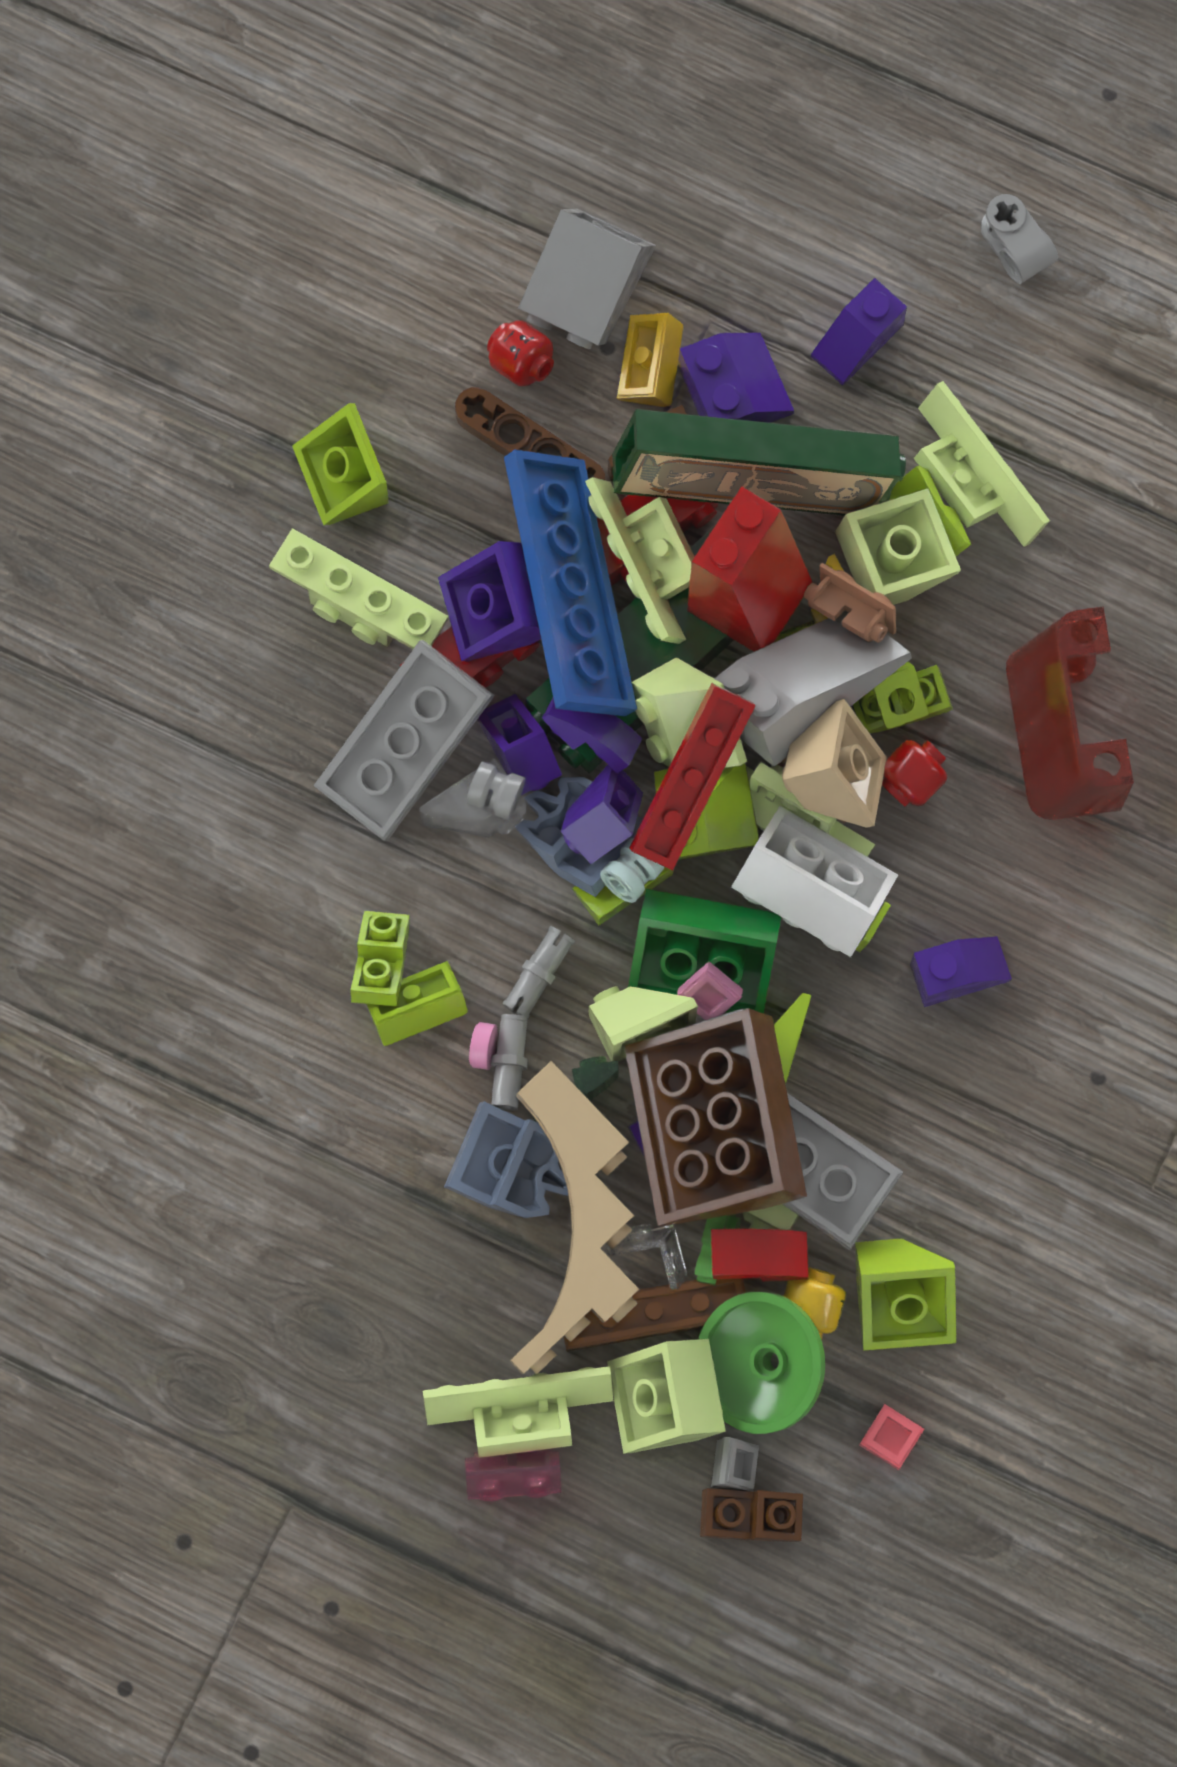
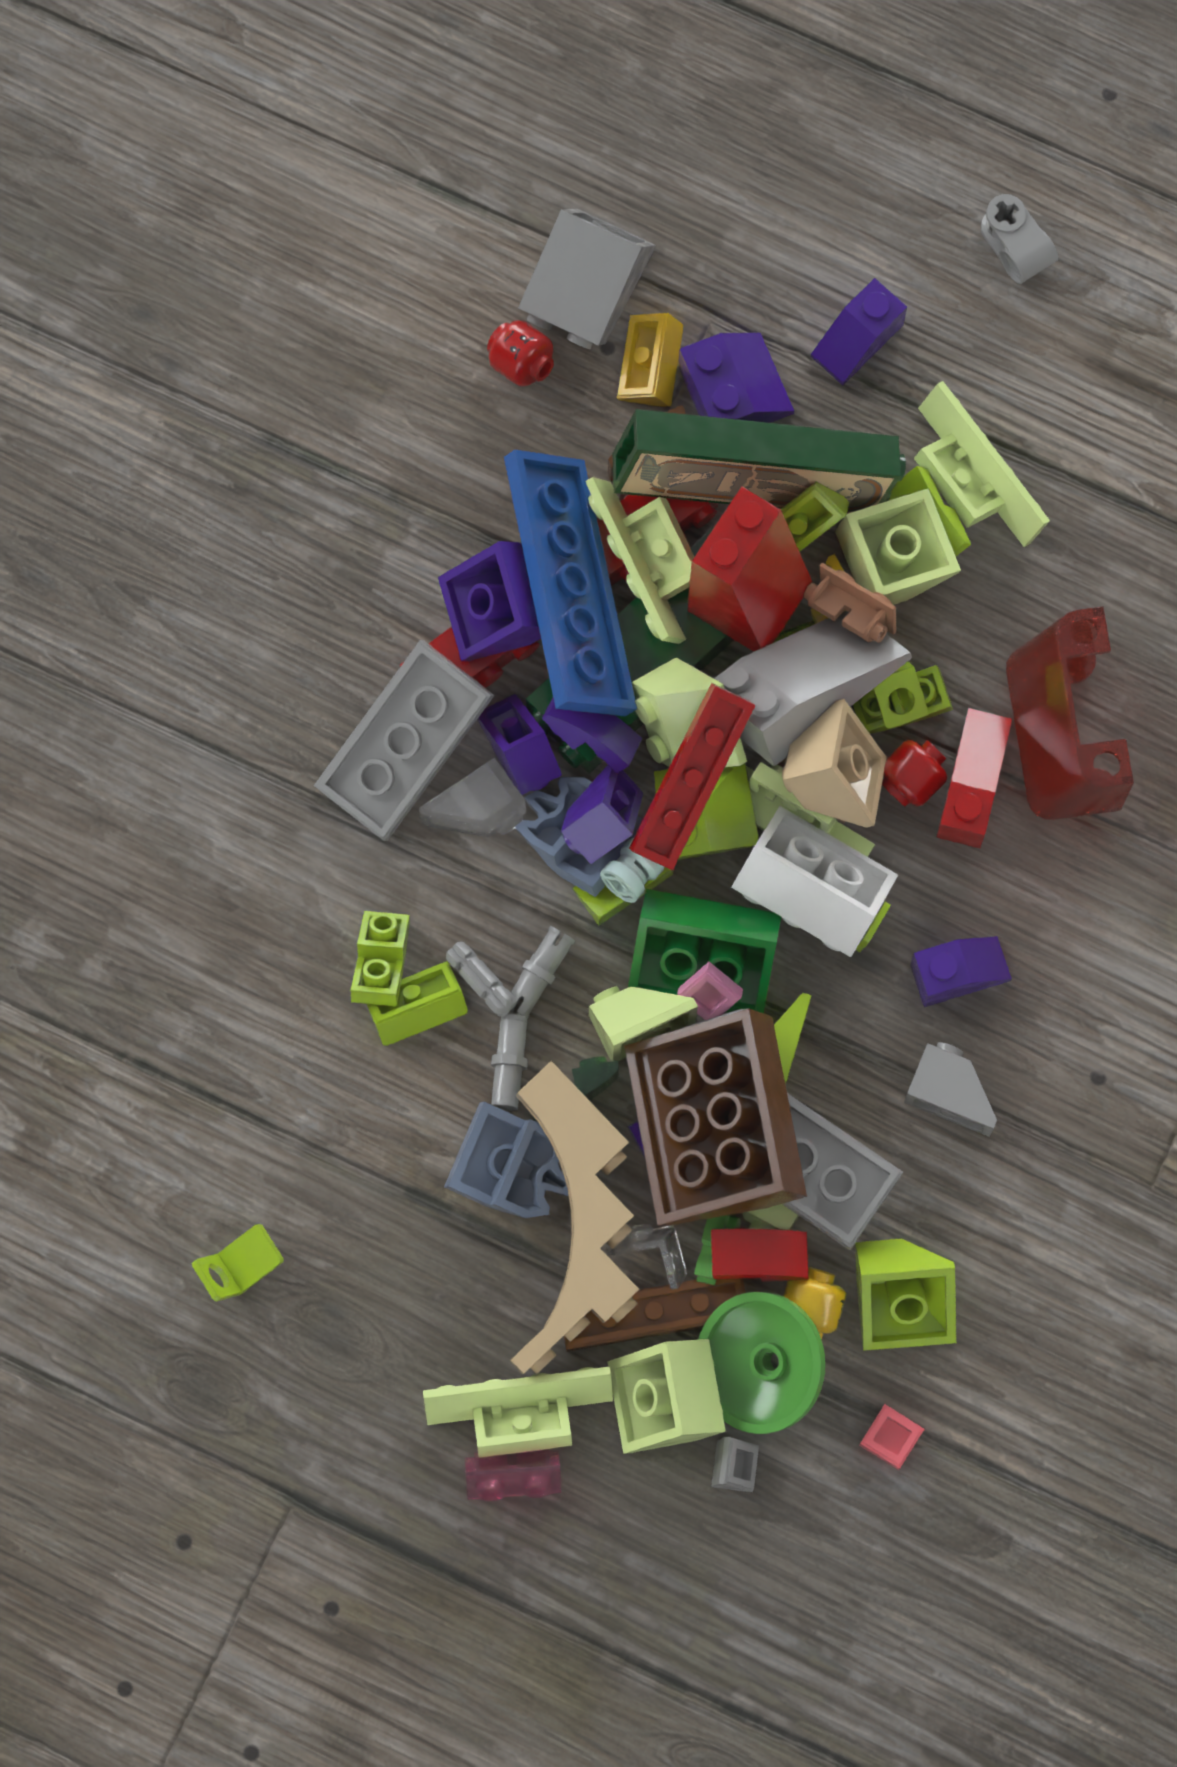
yellowish green bracket [269,528,449,649] -> none
lime slope [292,403,389,525] -> none
reddish brown beam [455,387,605,480] -> none
light grey wheel [466,761,526,821] -> none
bright pink tile [469,1022,498,1070] -> none
reddish brown slope [700,1488,803,1542] -> none
none -> lime bracket [192,1224,284,1302]
none -> light grey axle [446,941,517,1017]
none -> lime slope [780,481,849,552]
none -> light grey slope [904,1042,997,1137]
none -> slope [936,708,1012,848]

